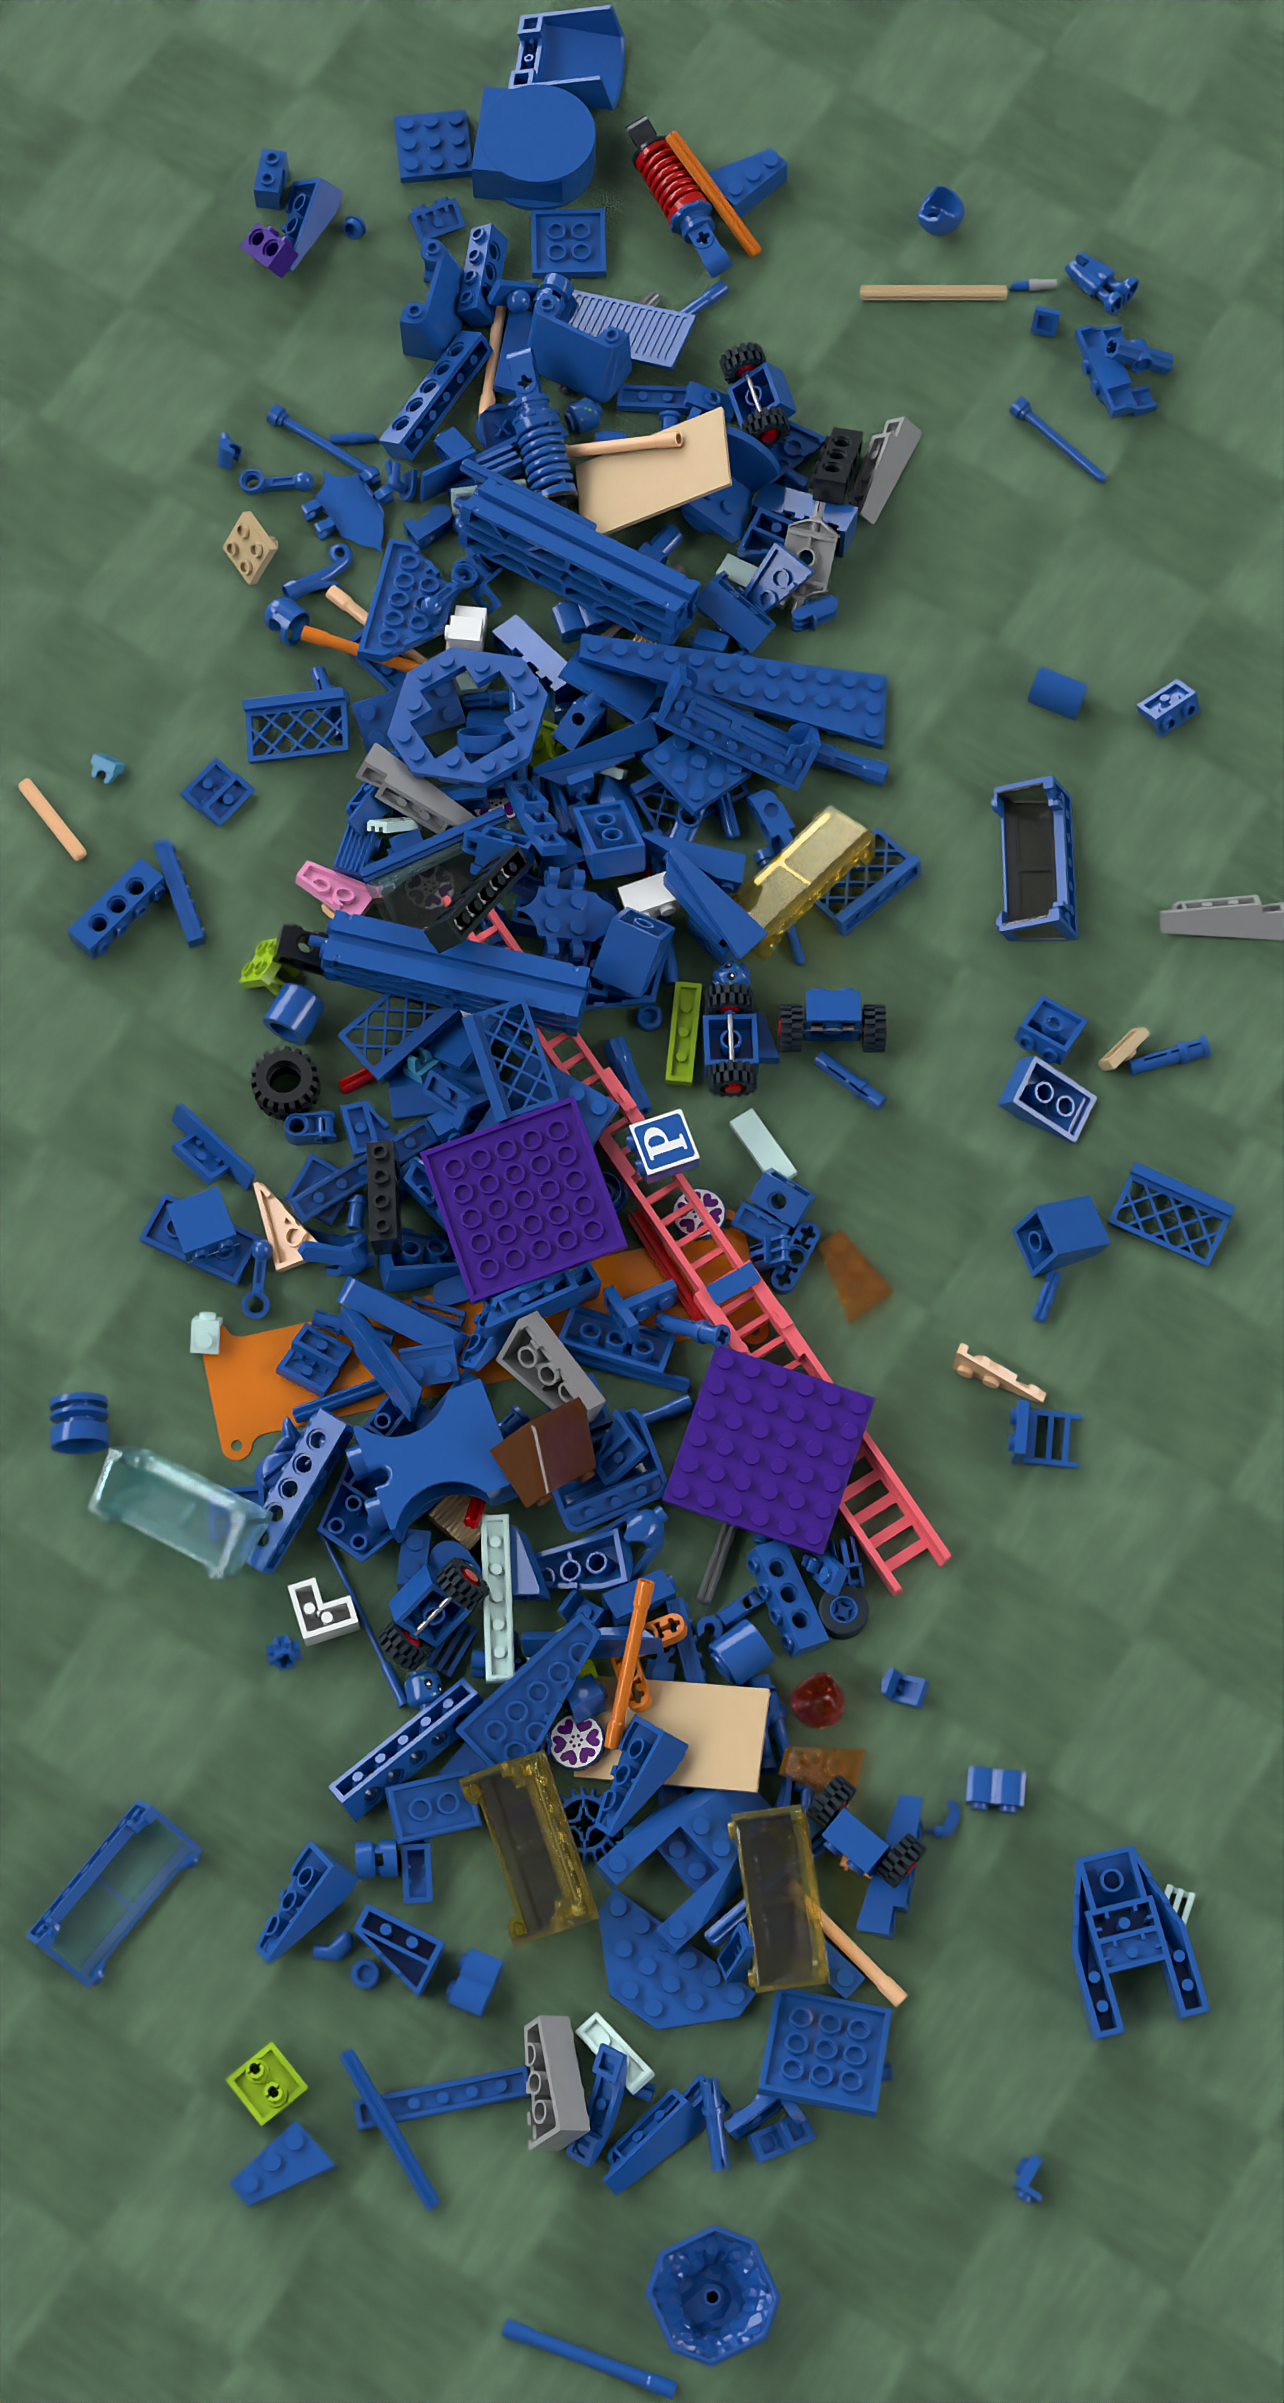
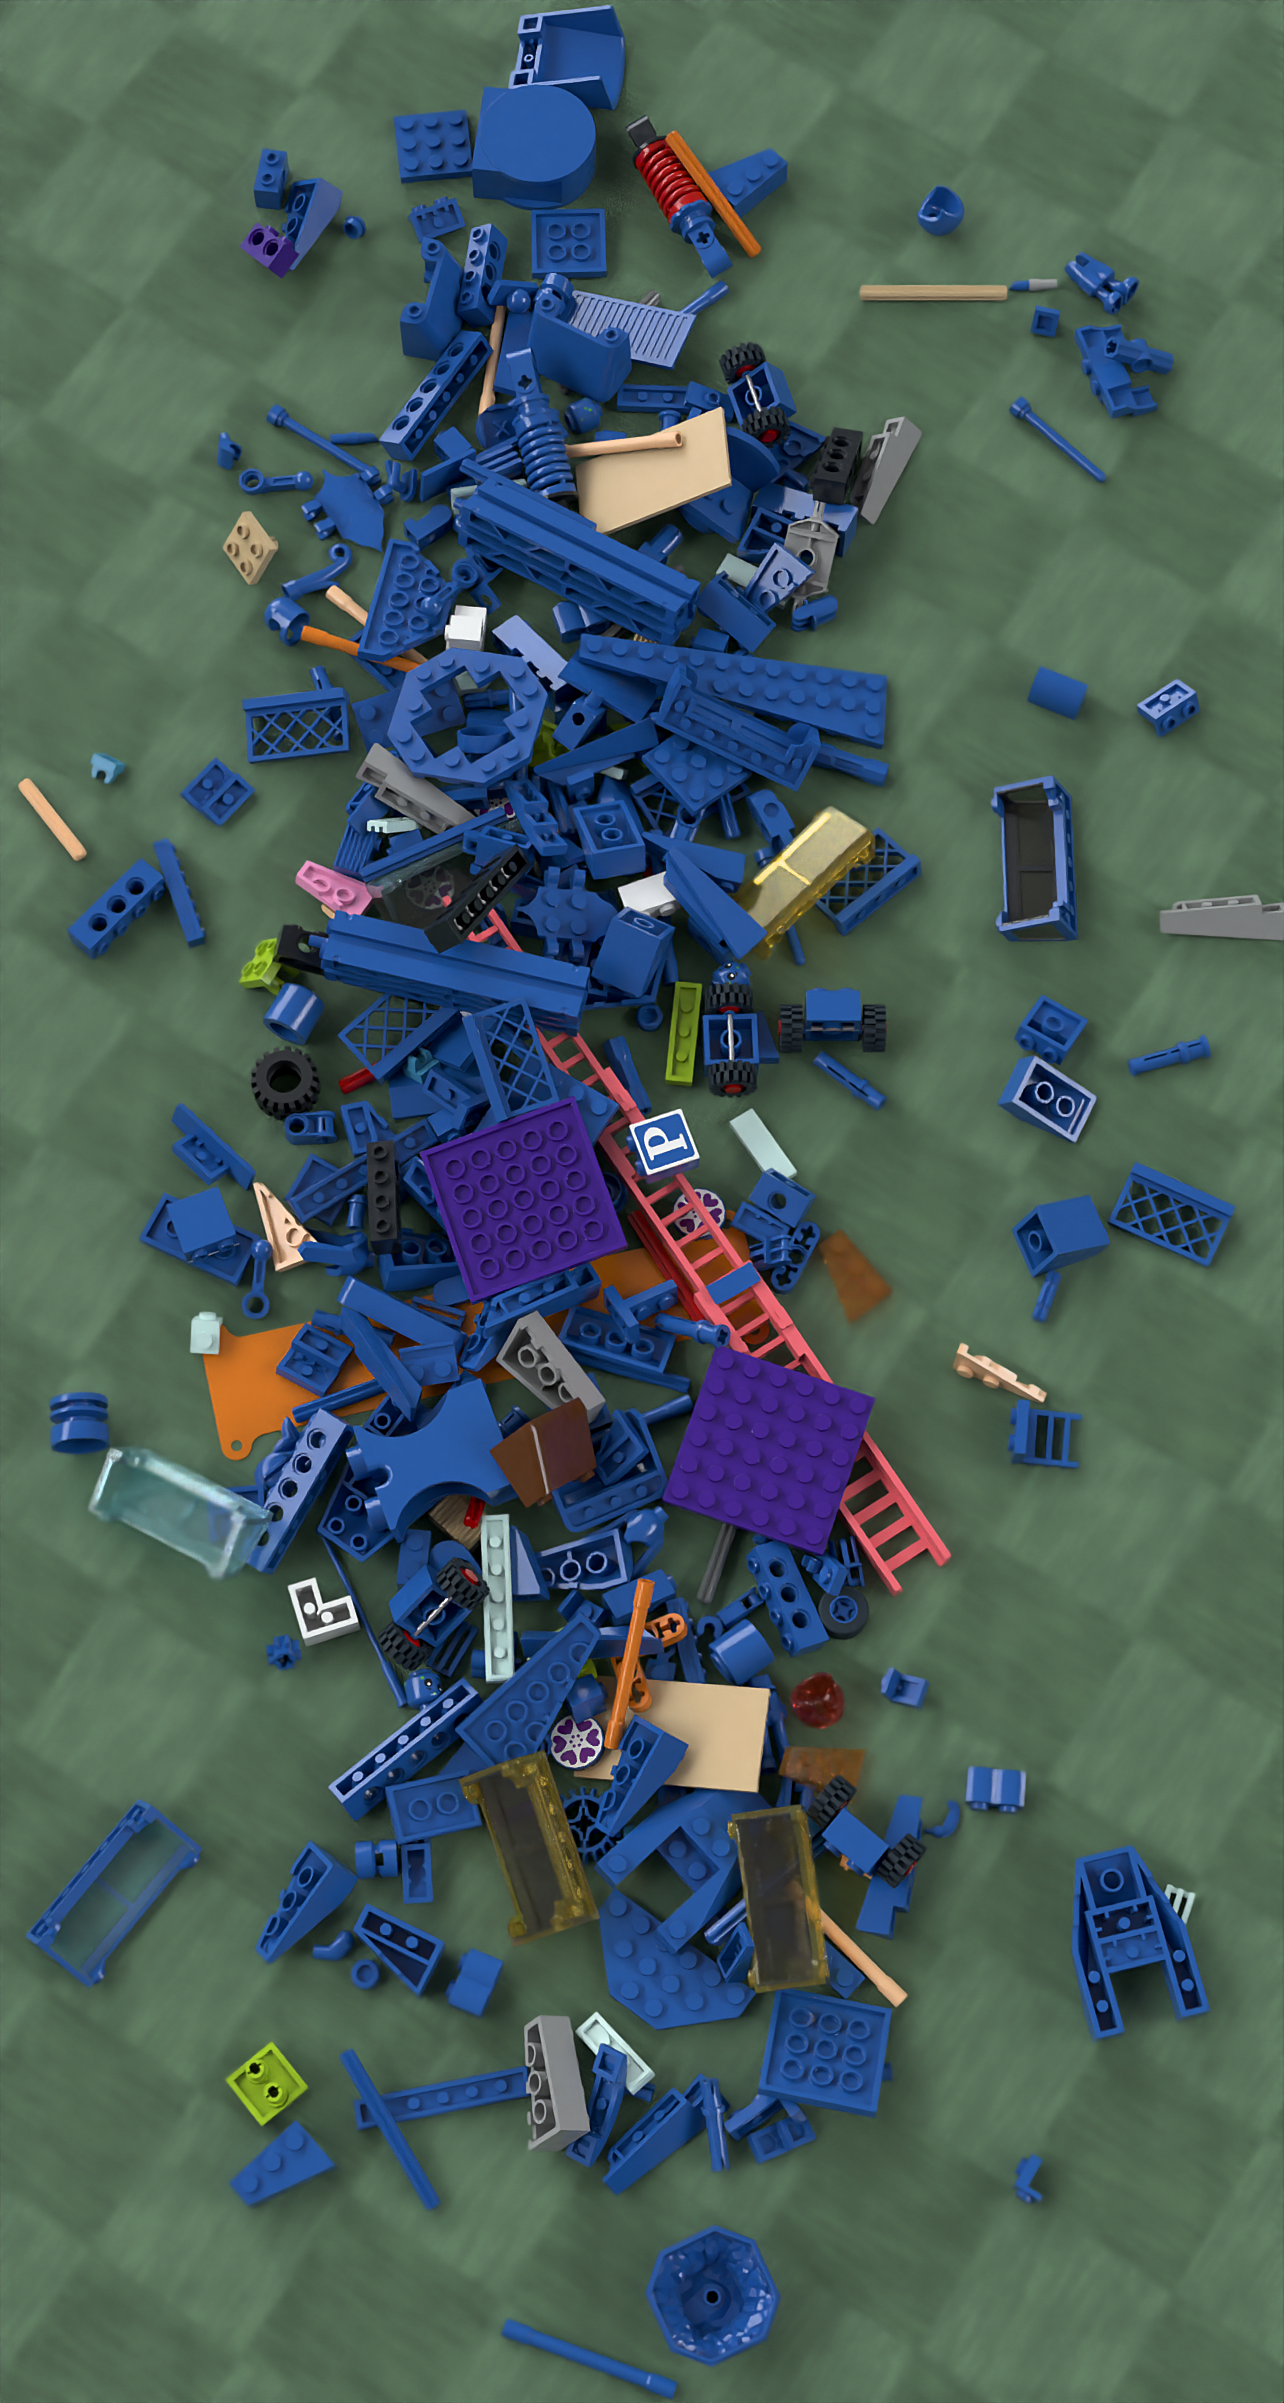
tan plate [1098,1027,1150,1071] -> none

